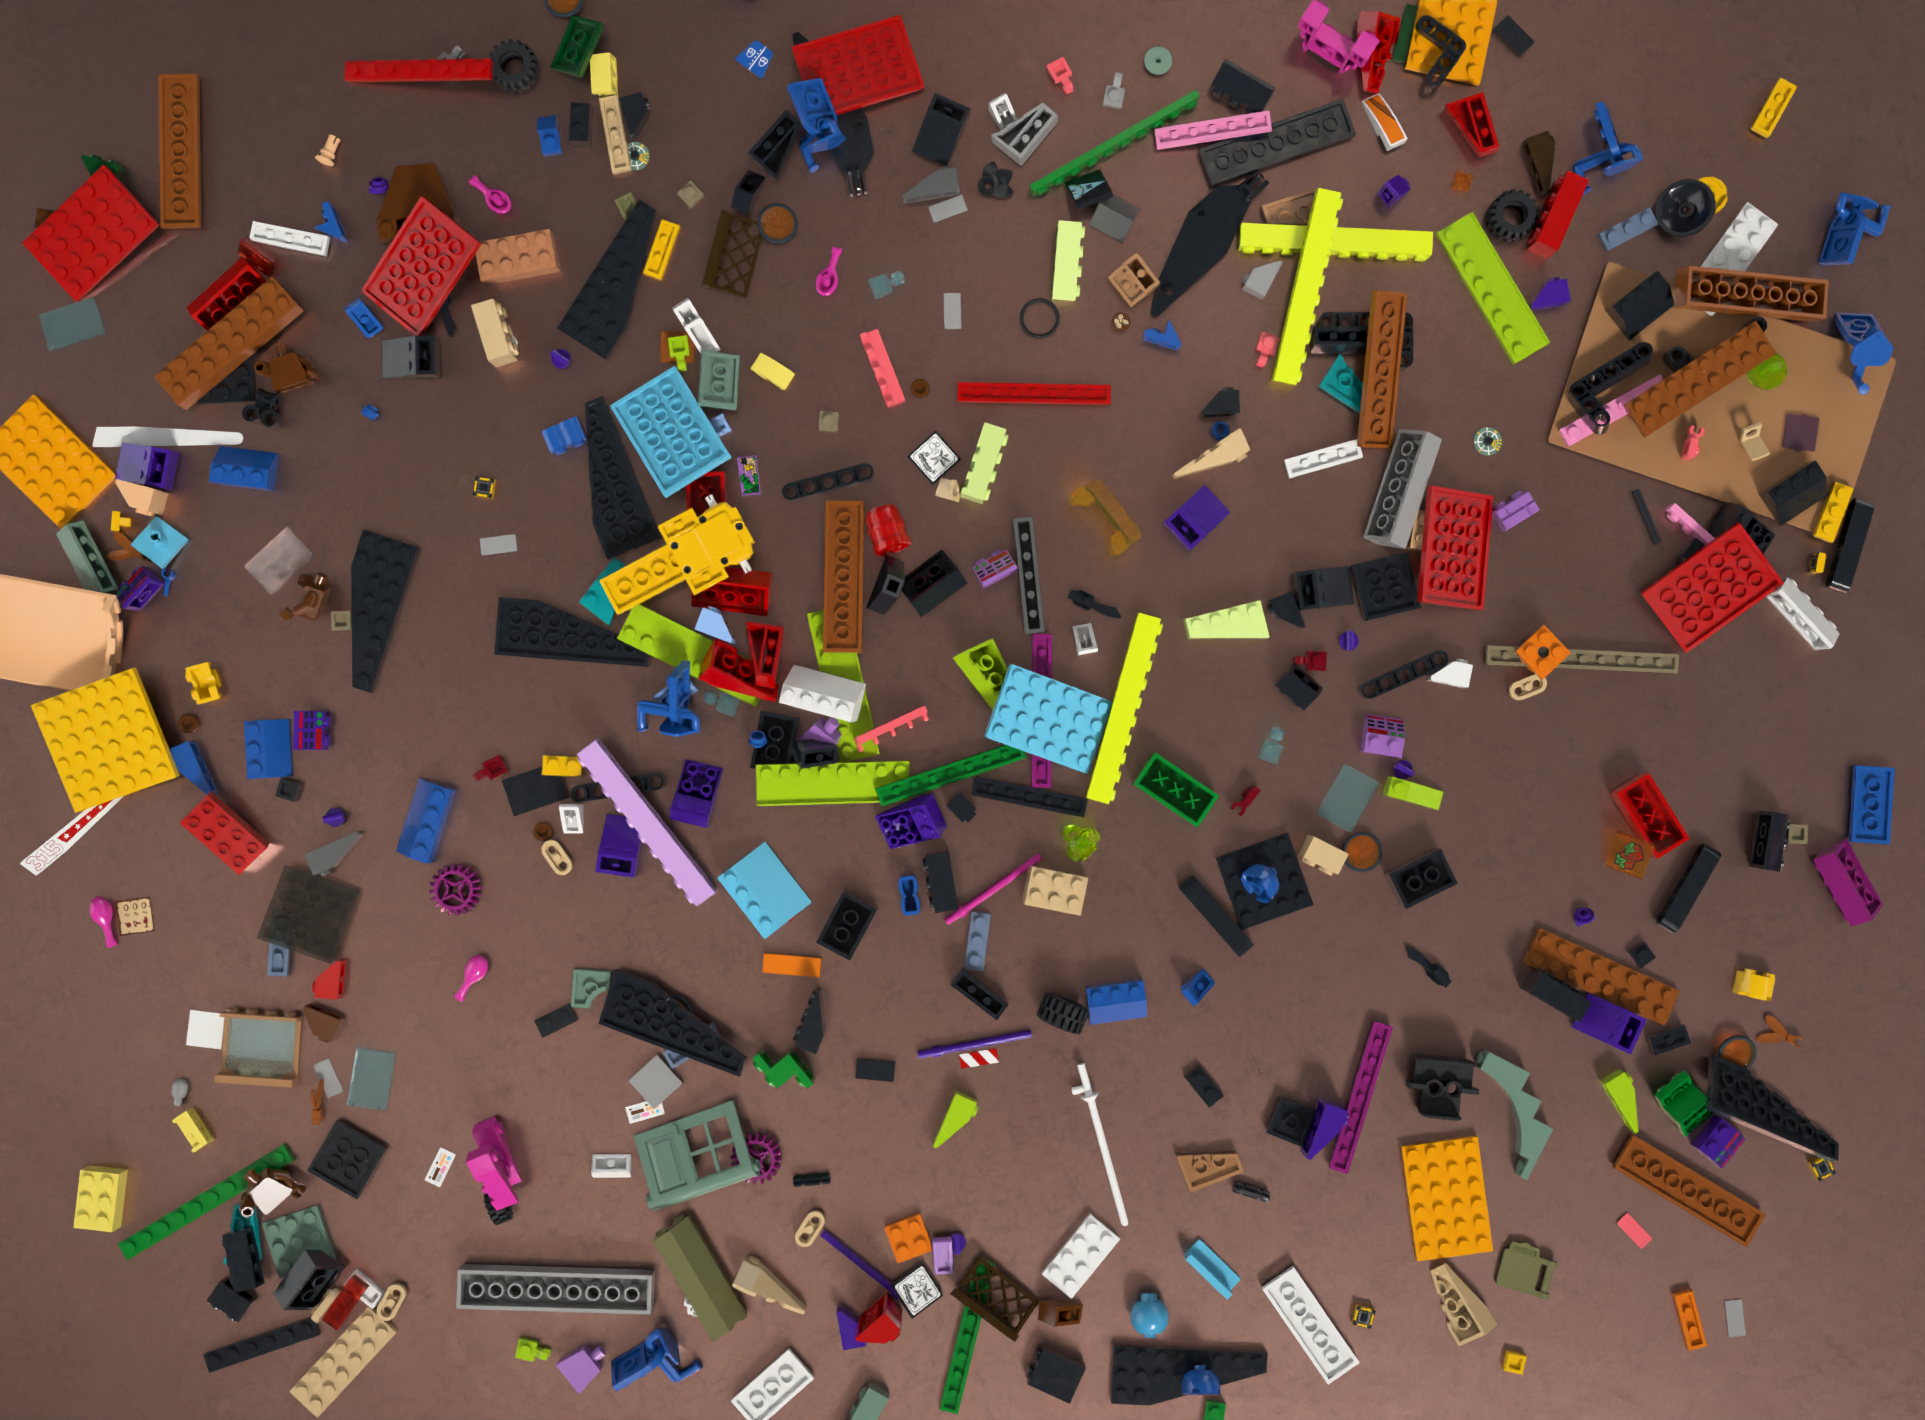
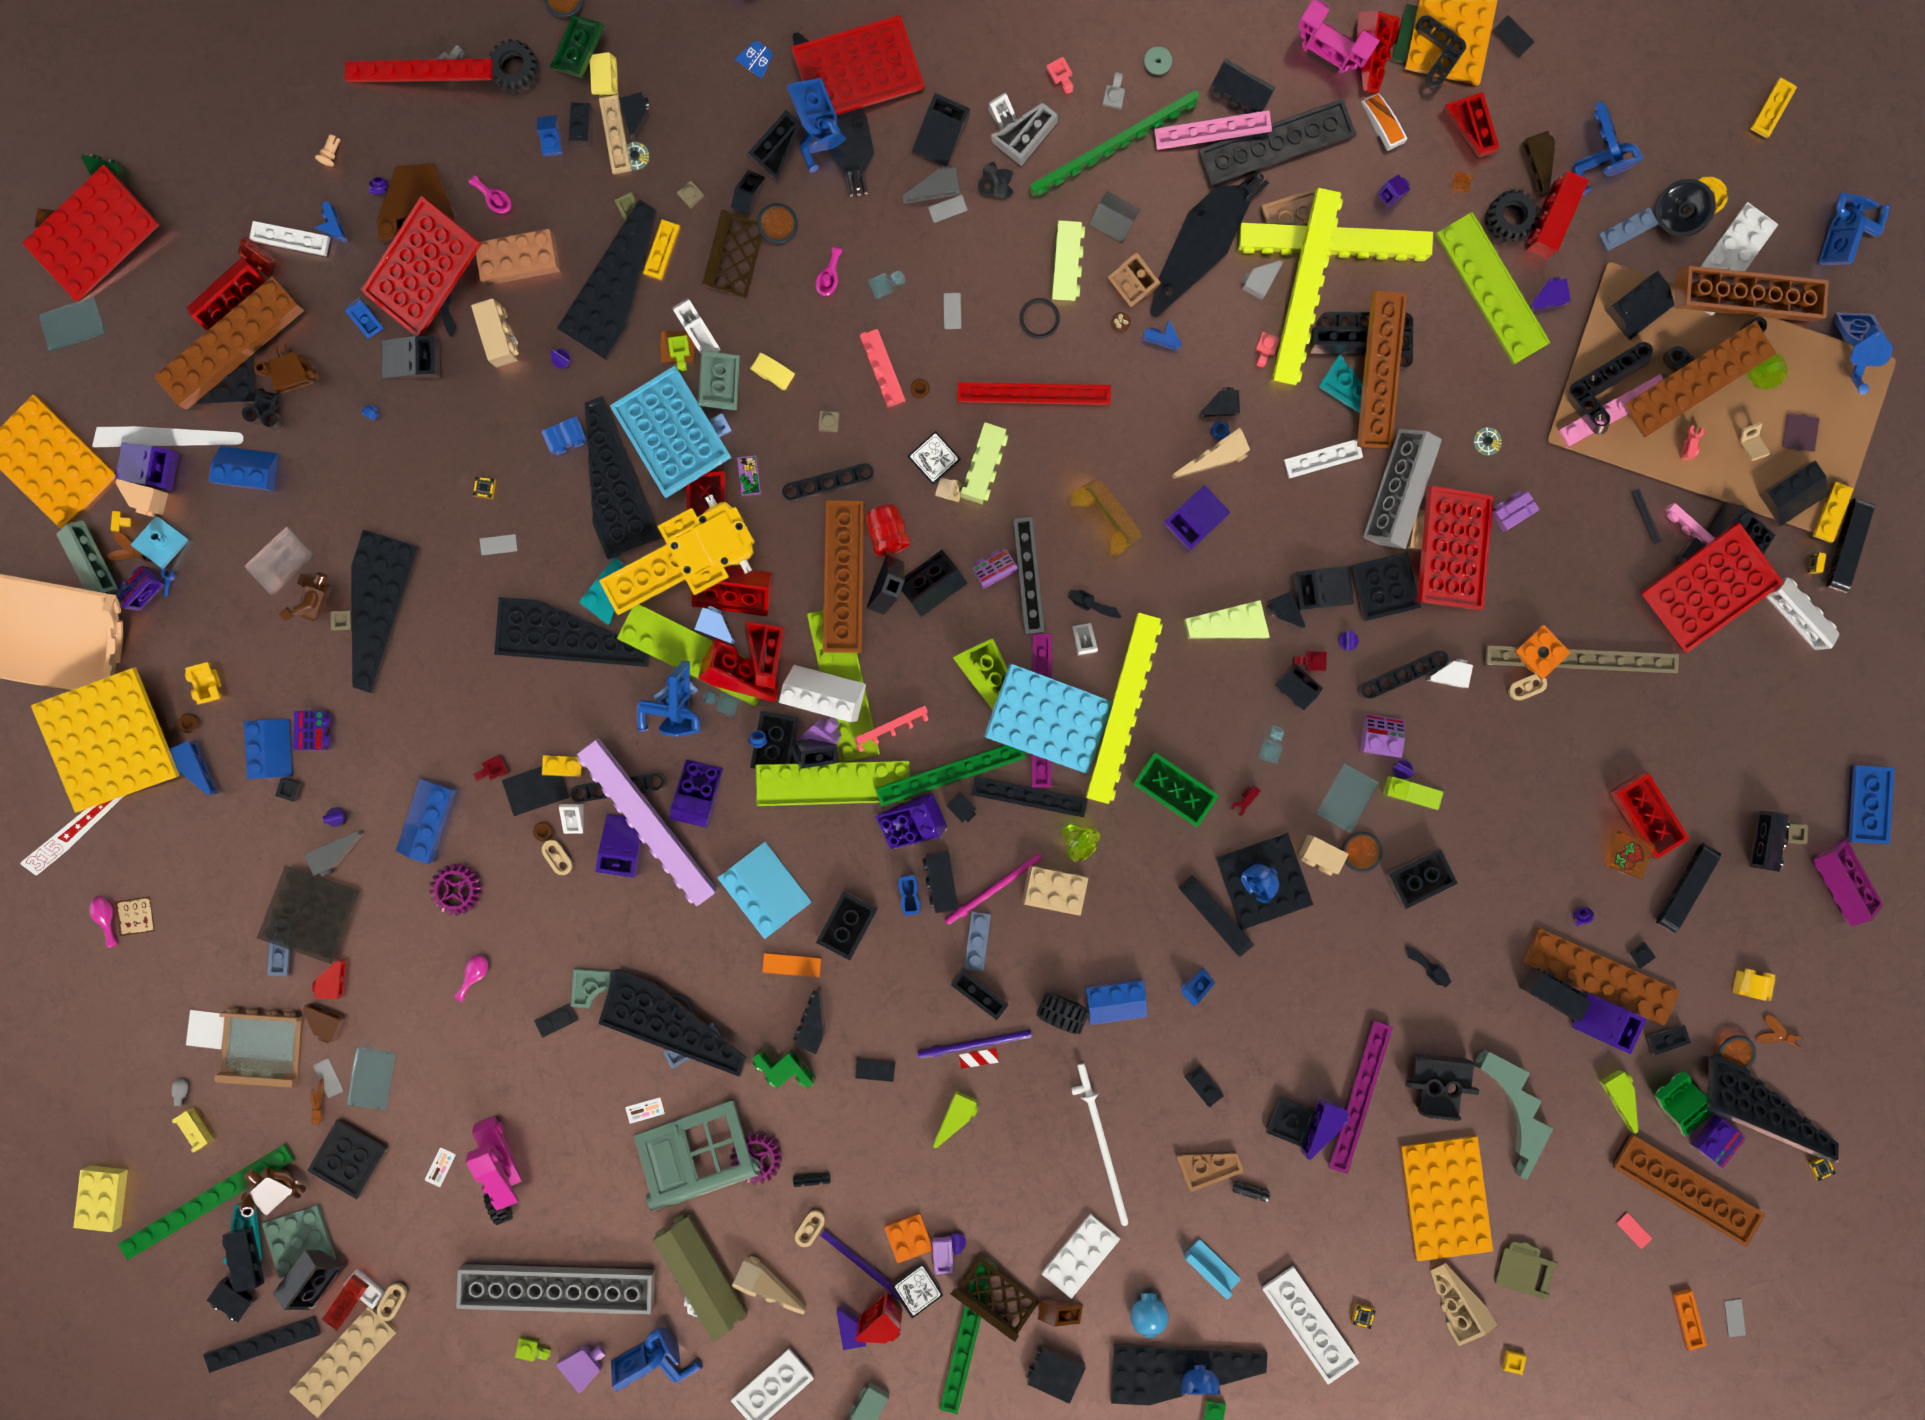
dark orange plate [158,74,201,229] -> none
red brick [180,791,269,875] -> none
tan plate [311,1288,342,1323] -> none
white slope [591,1154,631,1178] -> none
light grey tile [629,1054,683,1109] -> none
black tile [1064,169,1113,210] -> none

